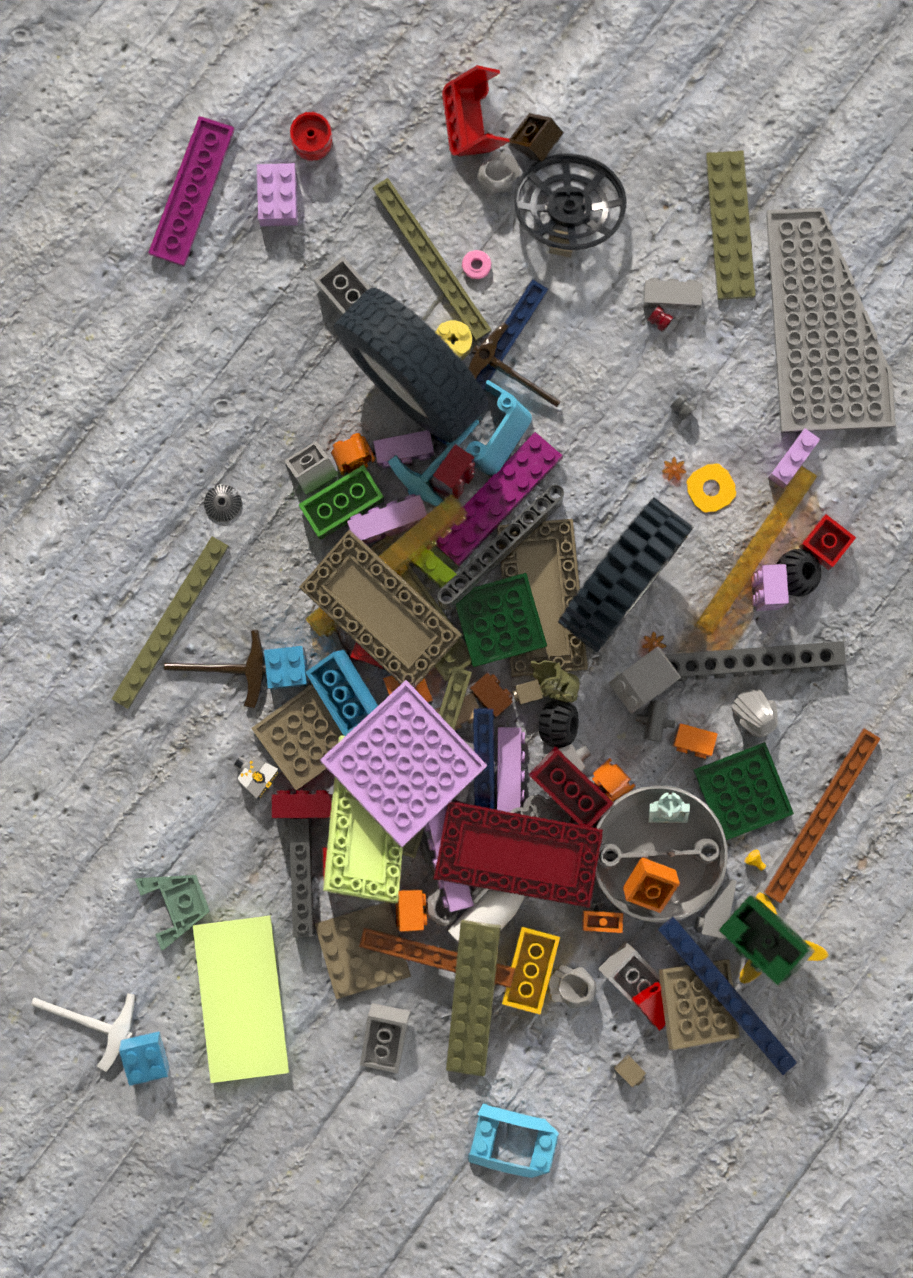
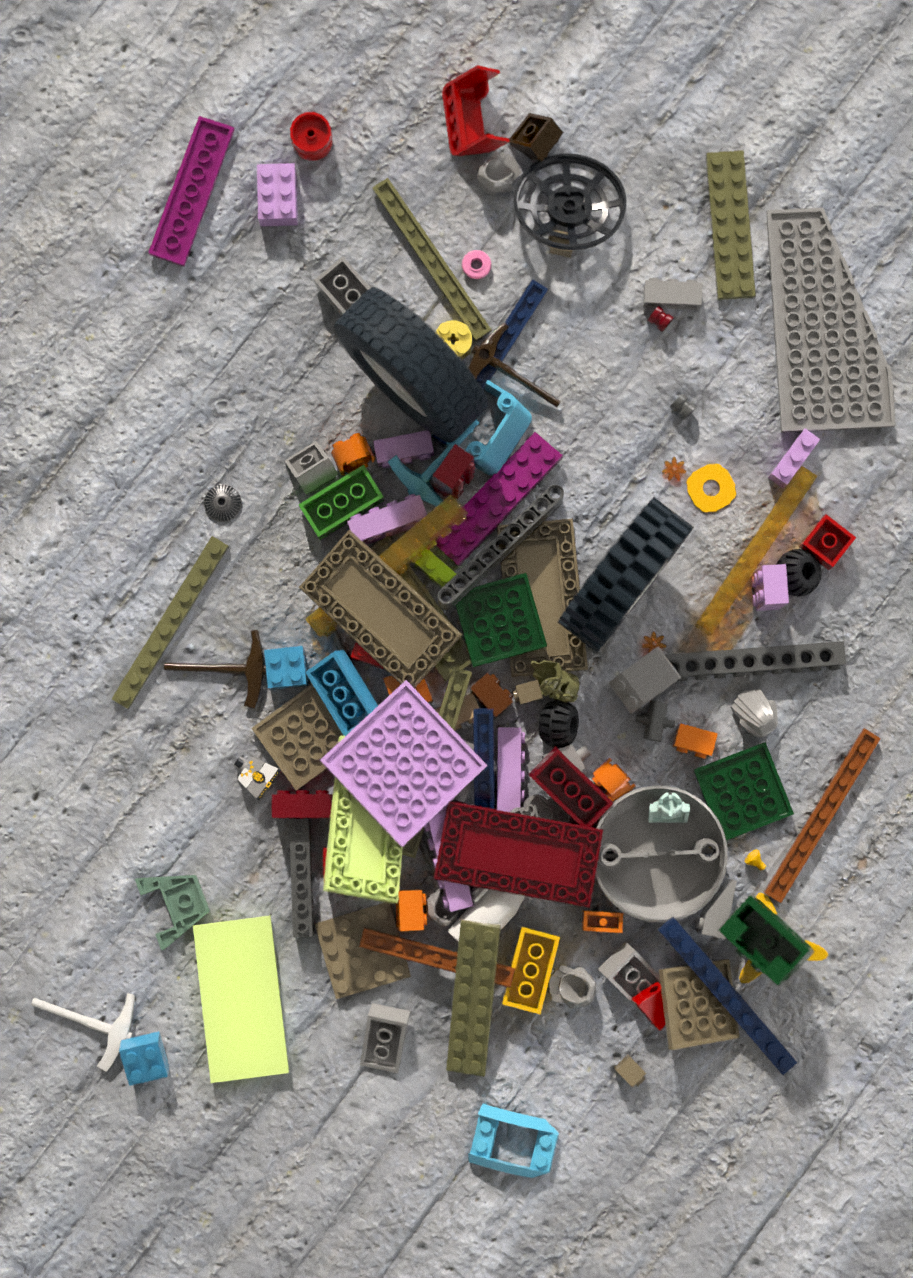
orange brick [623,857,680,913] -> none

